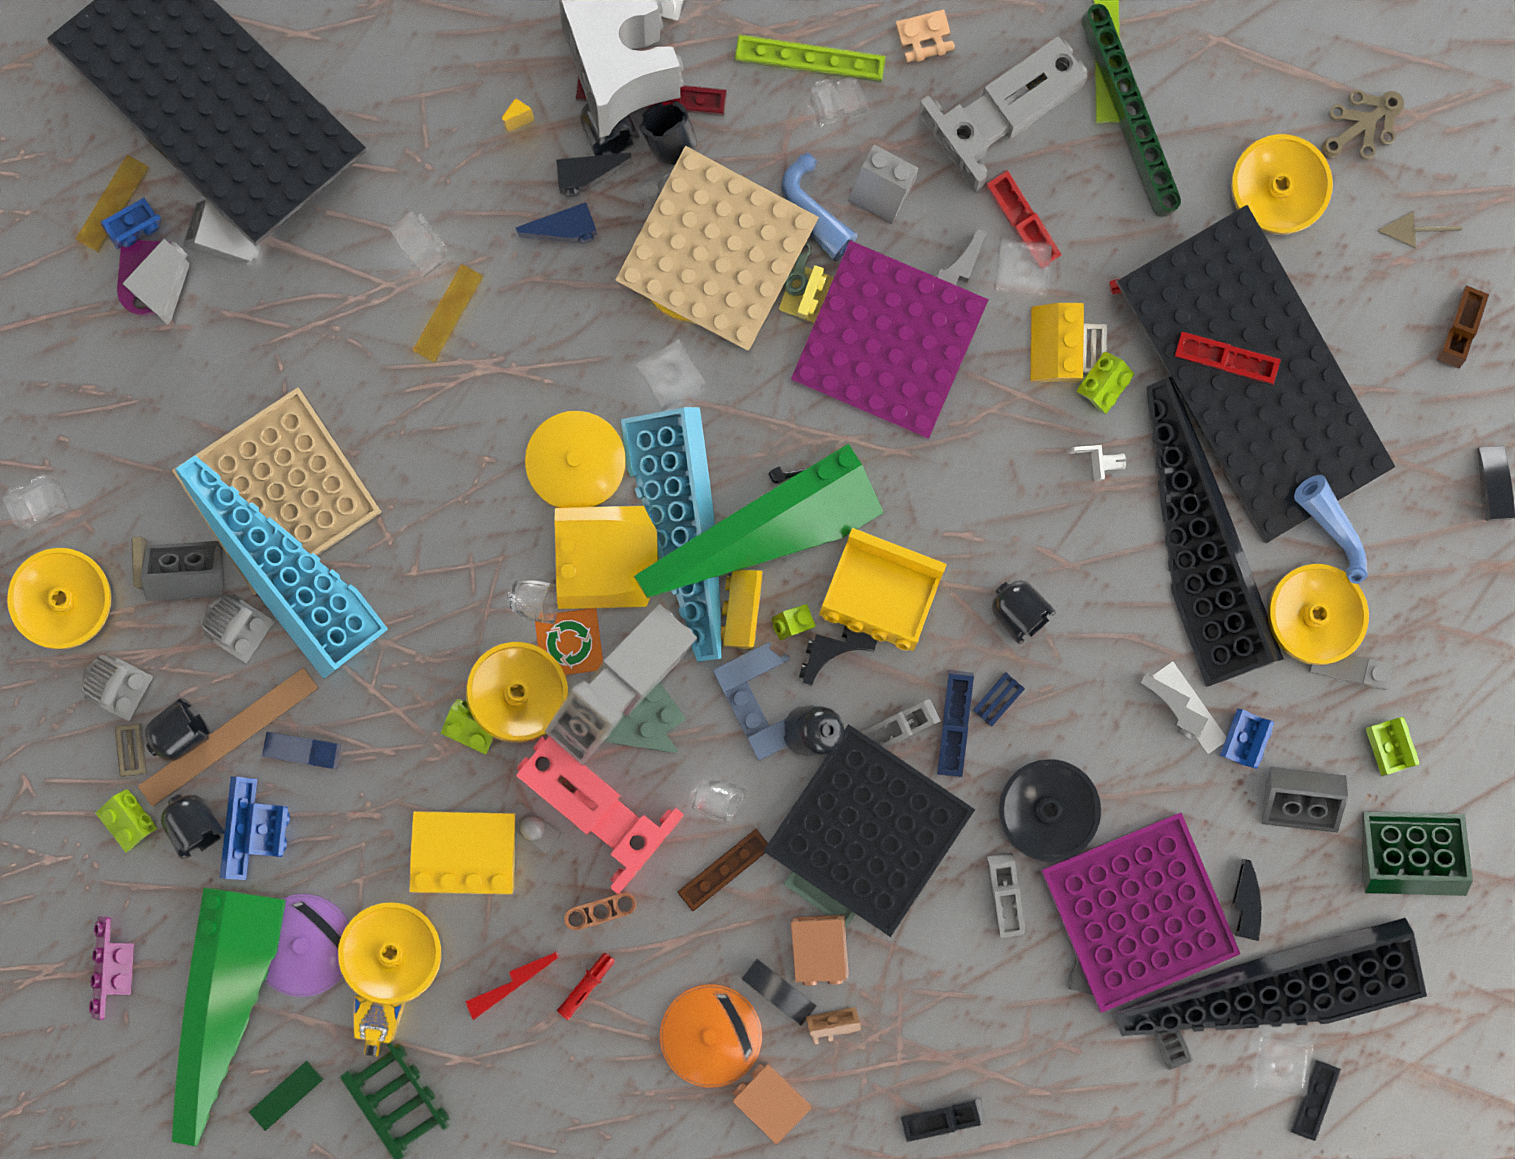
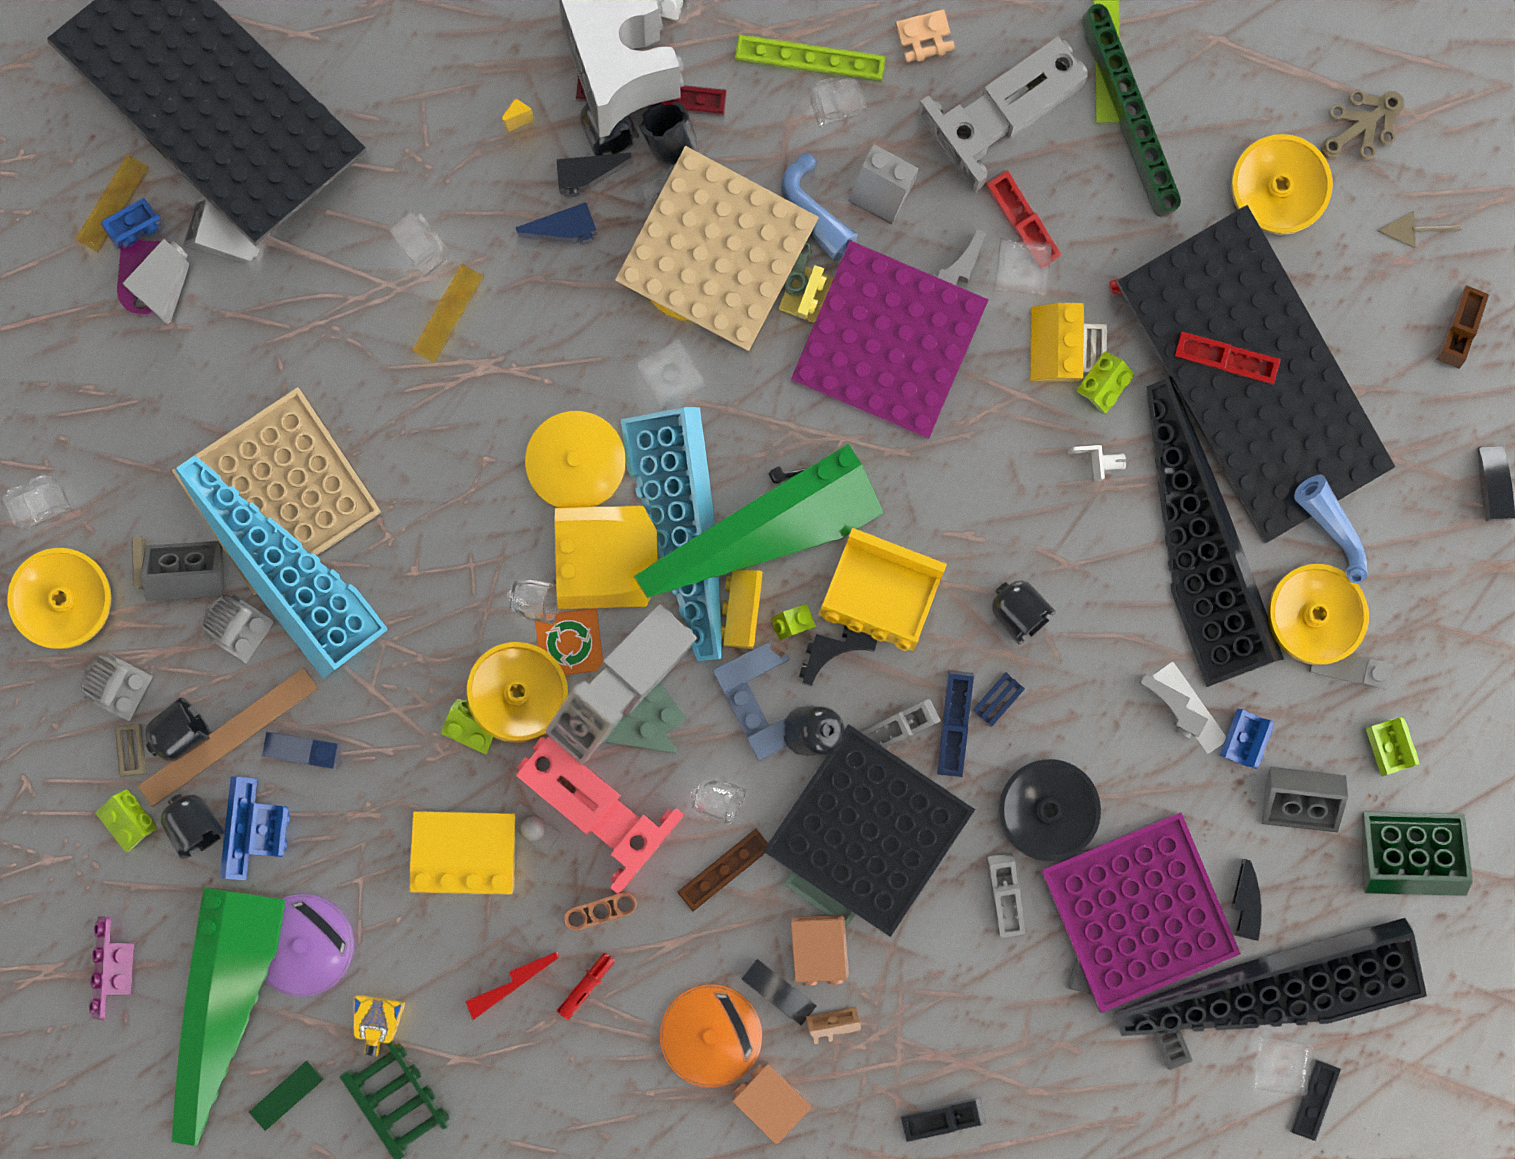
yellow dish [338,902,441,1005] -> none

